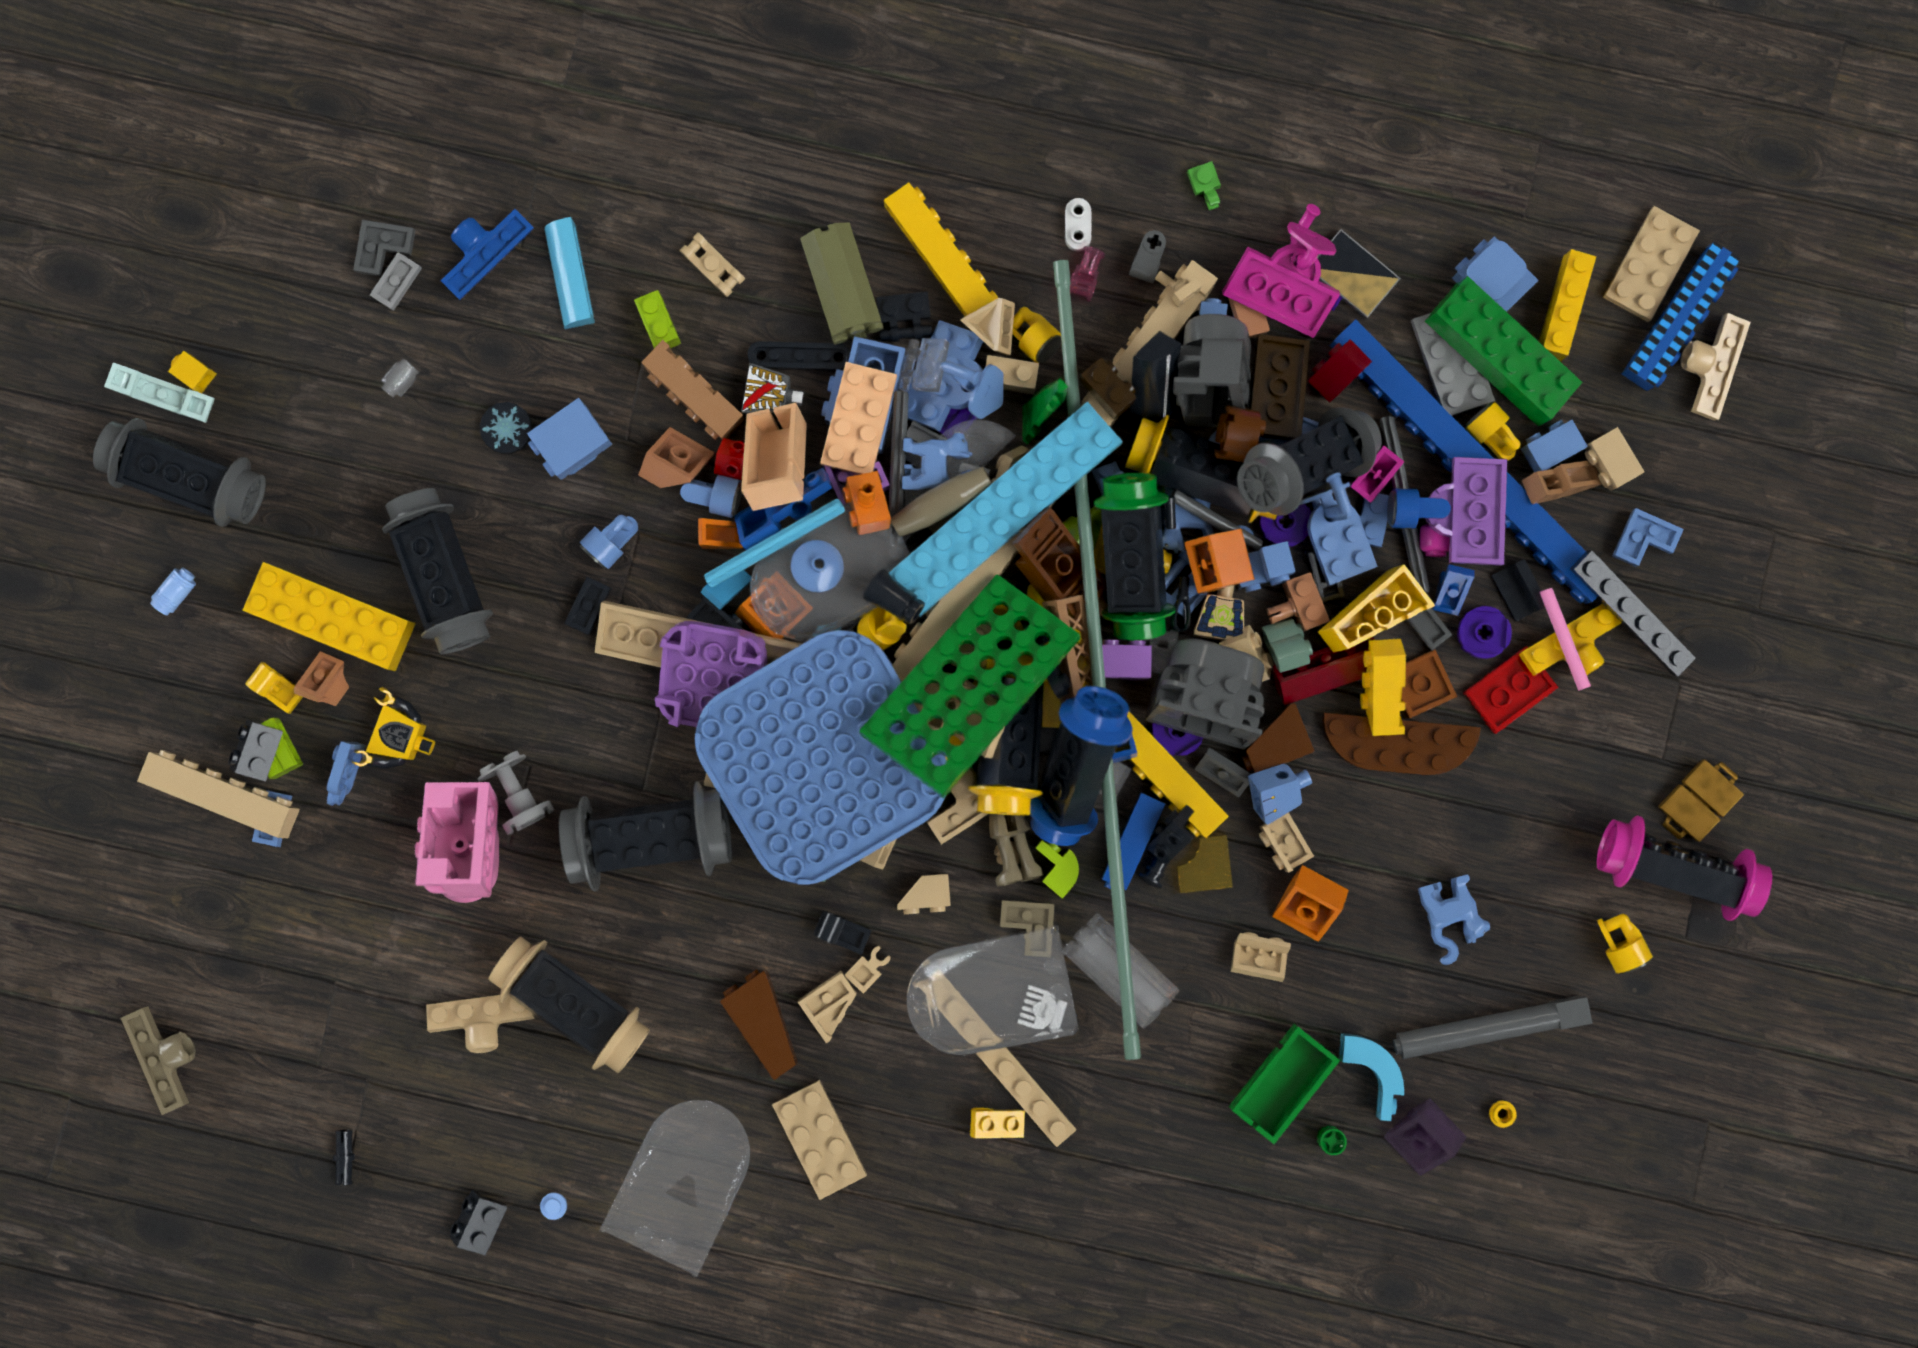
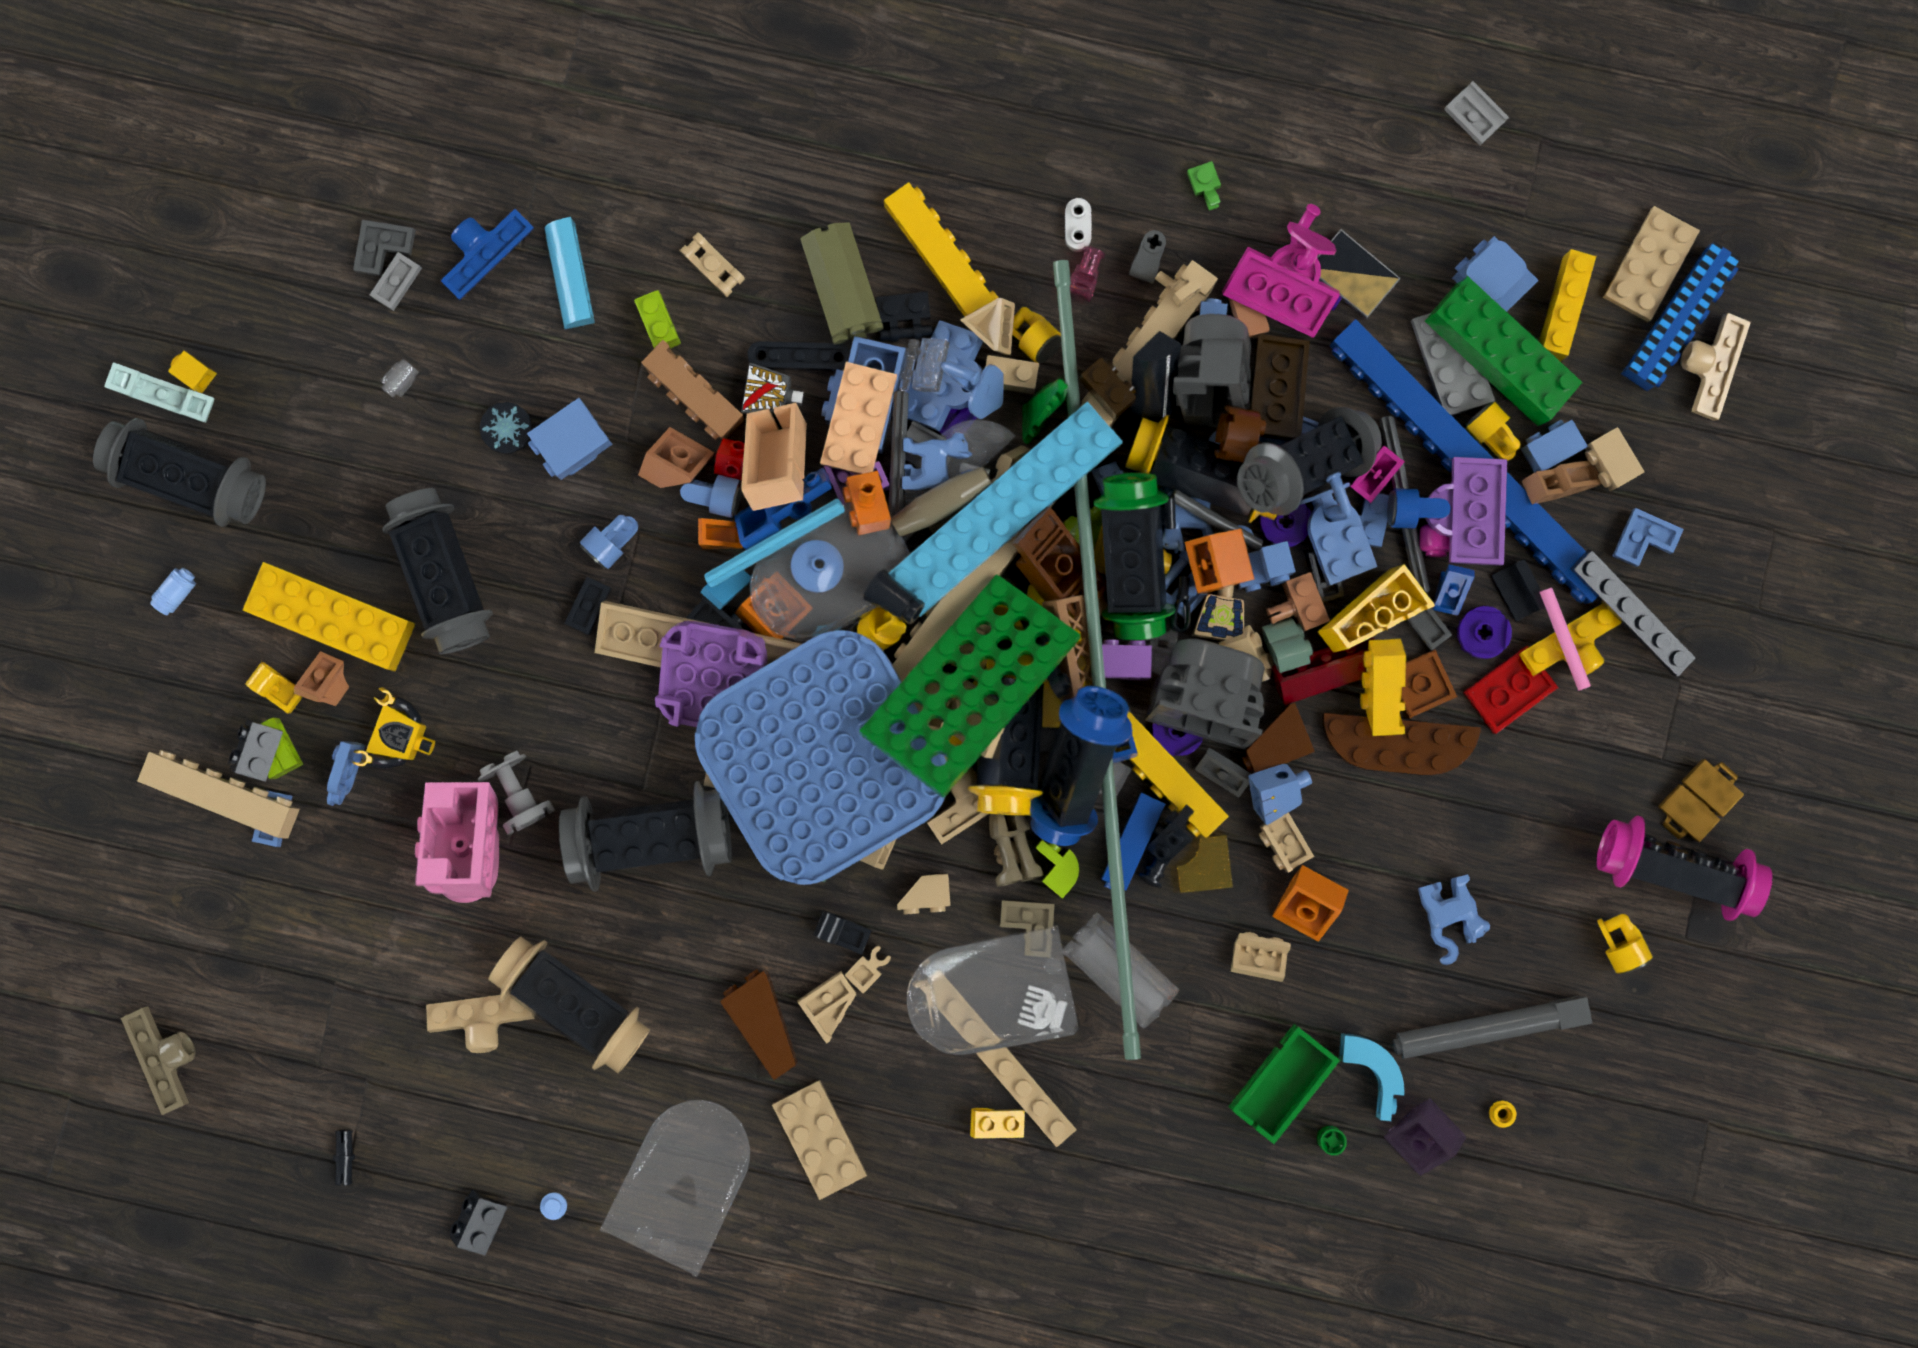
dark red brick [1308,339,1372,403] -> none
none -> light grey plate [1444,81,1509,146]

